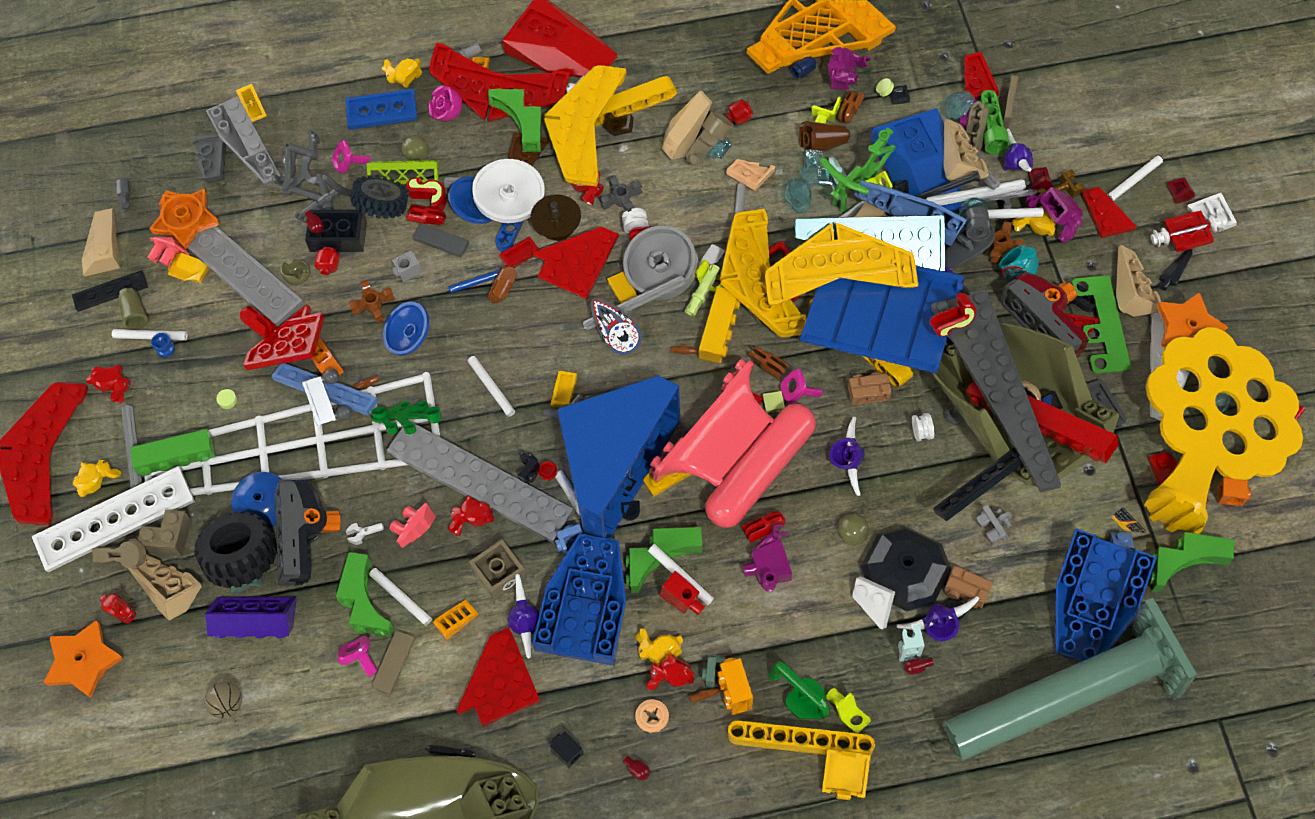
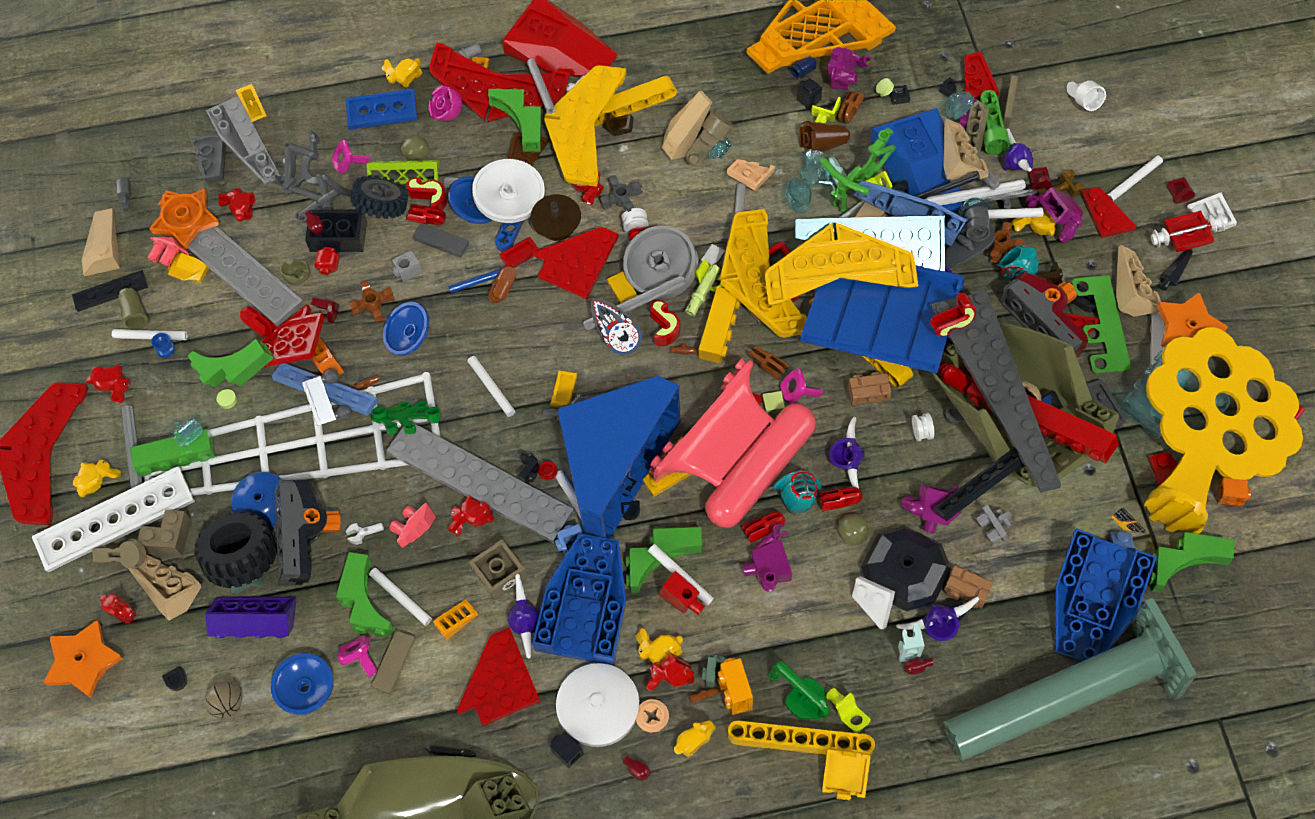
red head [726,99,754,125] -> none
none -> black tile [162,666,187,691]
none -> clear light blue door [169,417,204,447]
none -> bright green arch [188,339,275,387]
none -> red animal [218,188,256,222]
none -> blue dish [271,653,334,715]
none -> dark red tile [311,297,340,323]
none -> light grey piece [527,59,555,114]
none -> white dish [556,663,640,747]
none -> red animal [650,300,681,347]
none -> yellow animal [674,720,716,757]
none -> teal piece [773,470,821,514]
none -> black brick [797,78,822,110]
none -> red arm [818,487,863,512]
none -> magenta torso [901,483,962,534]
none -> red arm [938,363,974,395]
none -> black tile [939,77,957,100]
none -> dark brown bracket [1037,262,1063,285]
none -> white piece [1067,81,1106,111]
none -> clear light blue arch [1120,350,1199,438]

